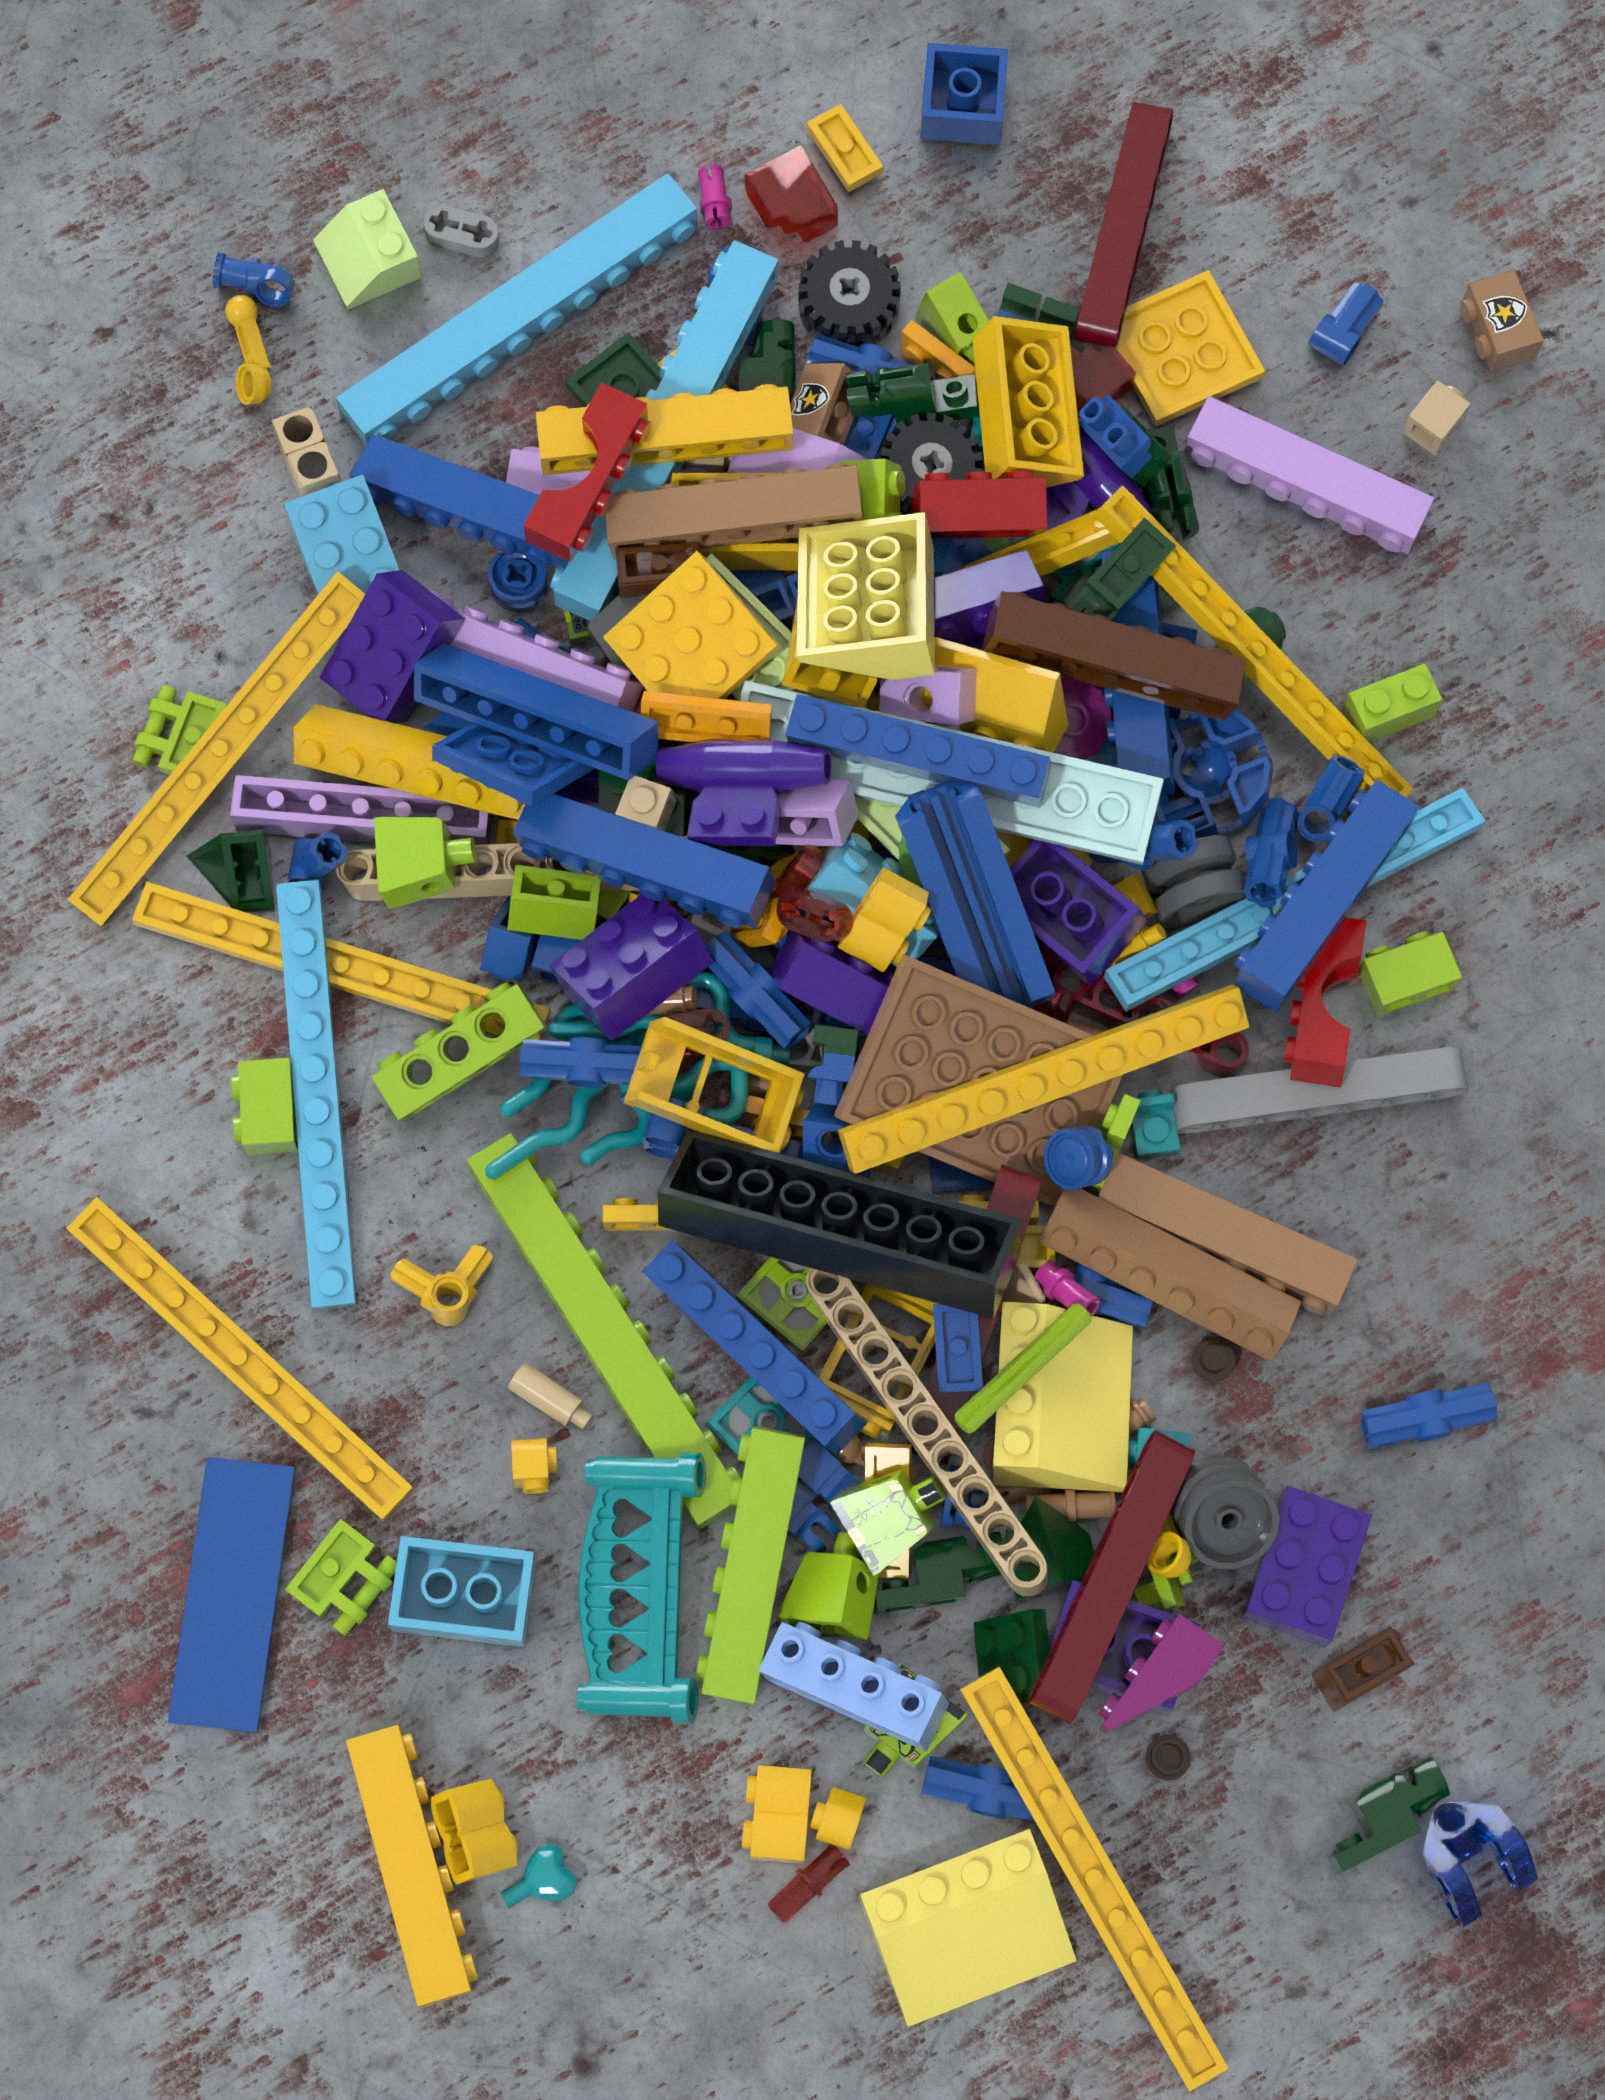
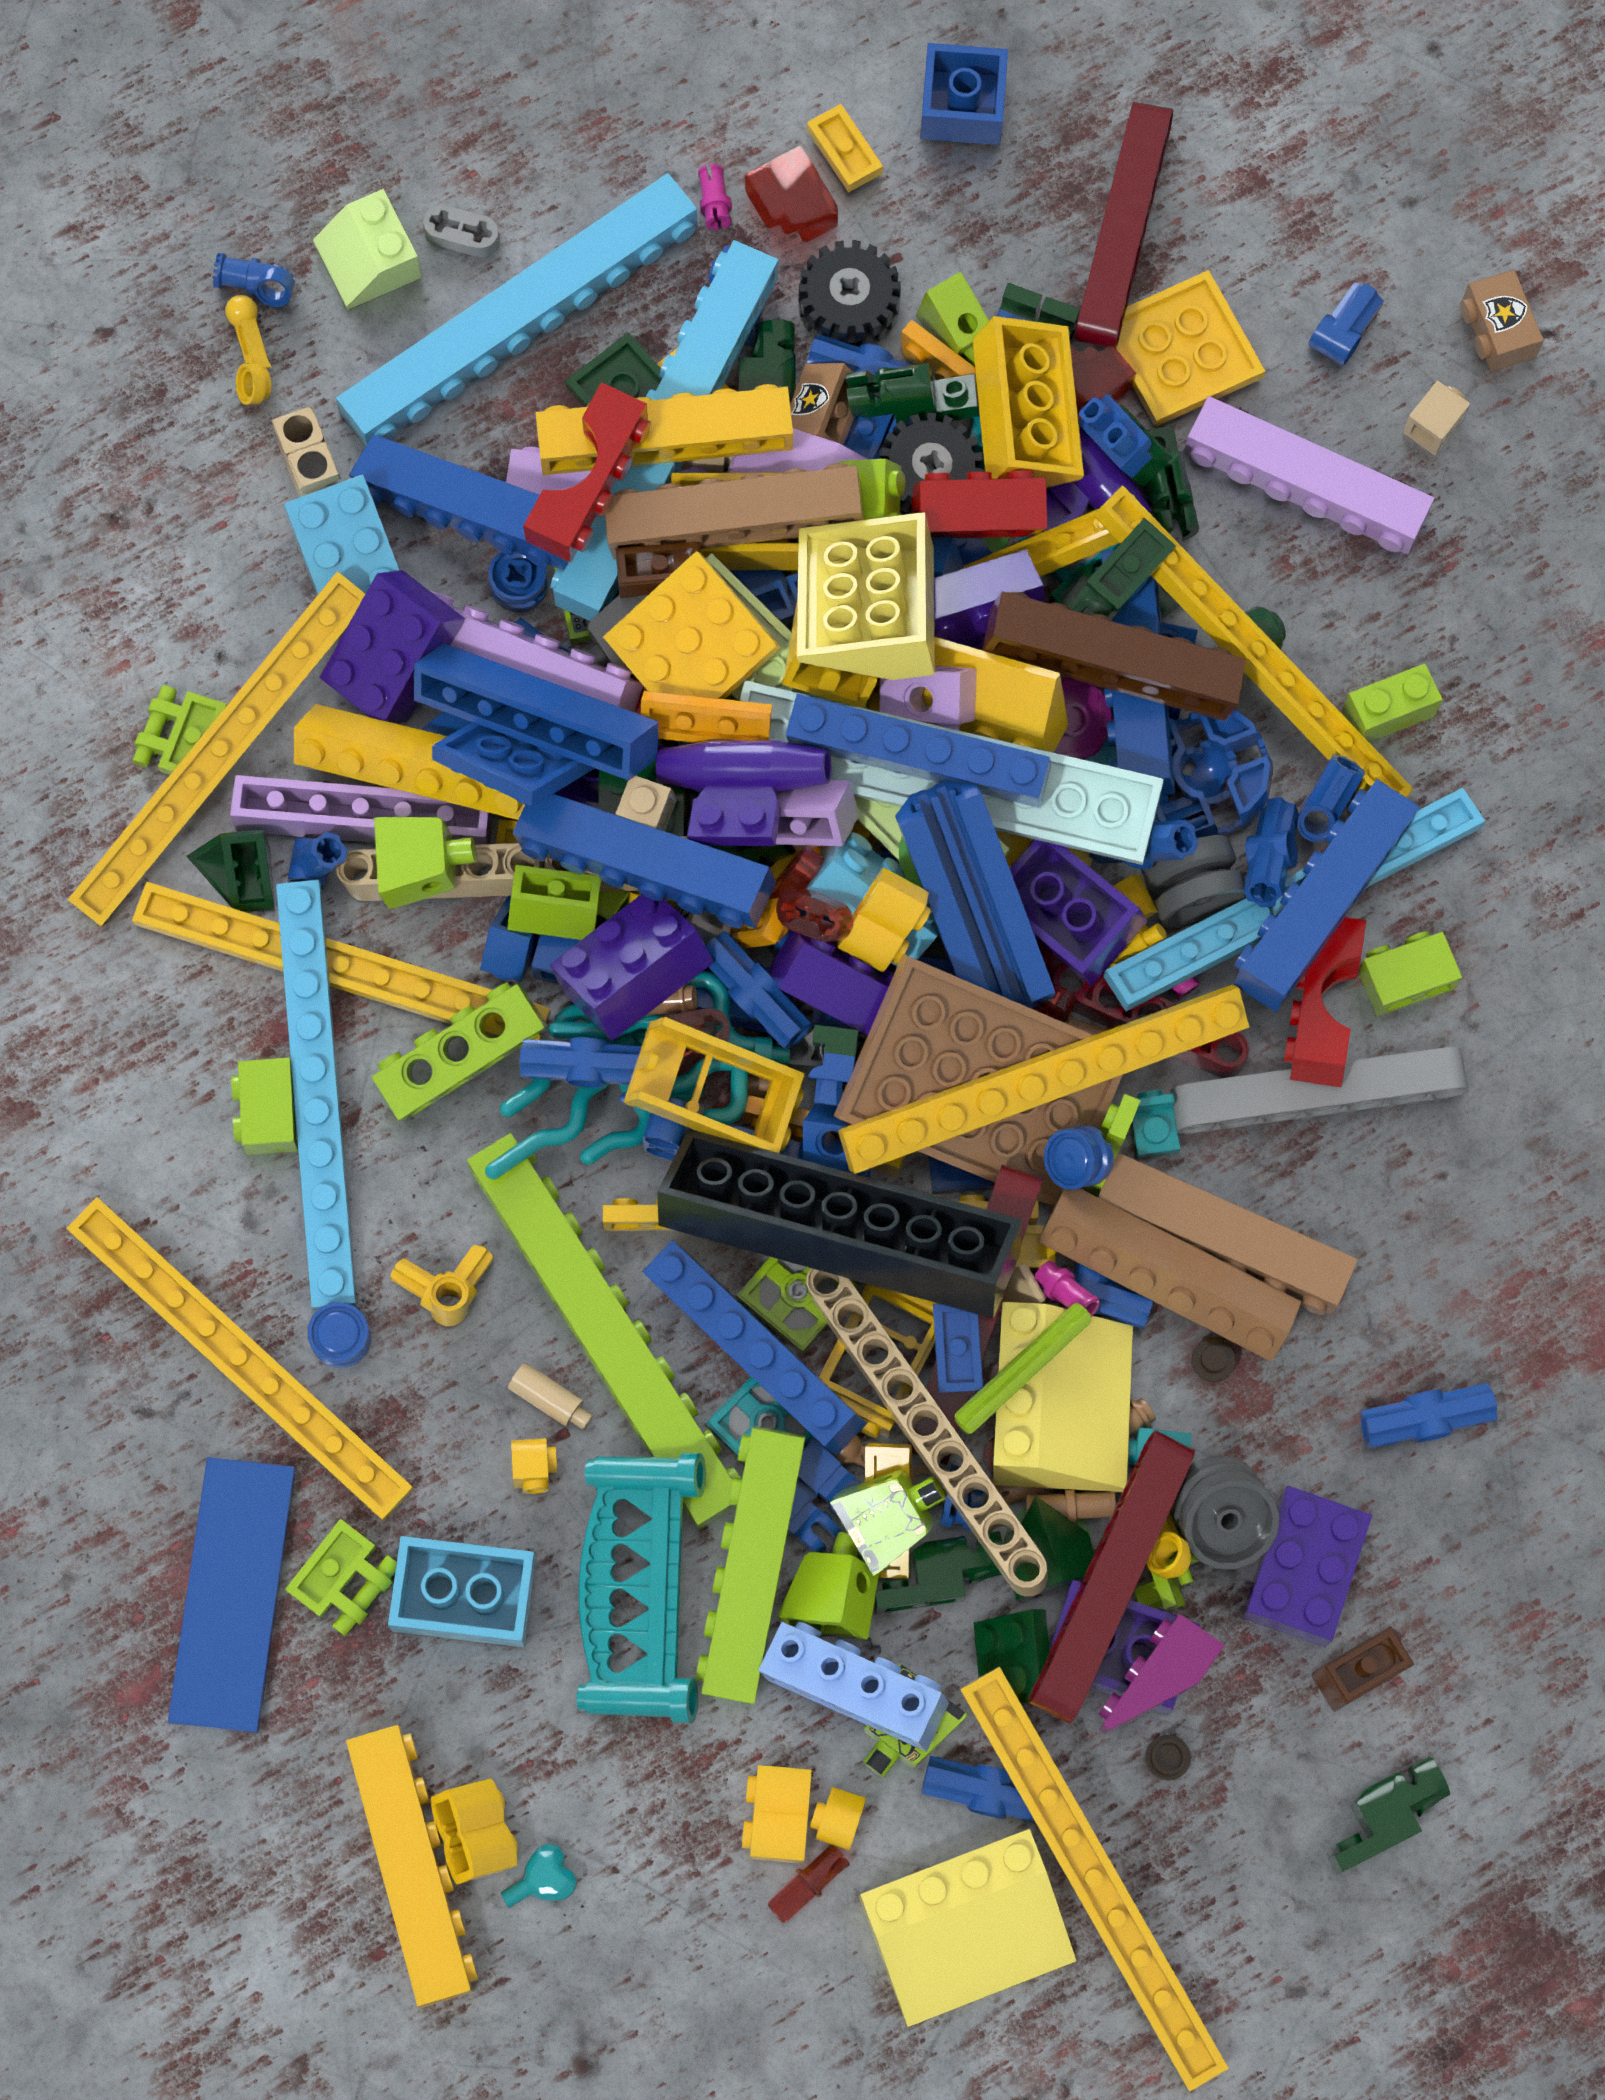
clear blue piece [1422,1801,1538,1928] -> none
none -> blue wheel [308,1302,371,1368]

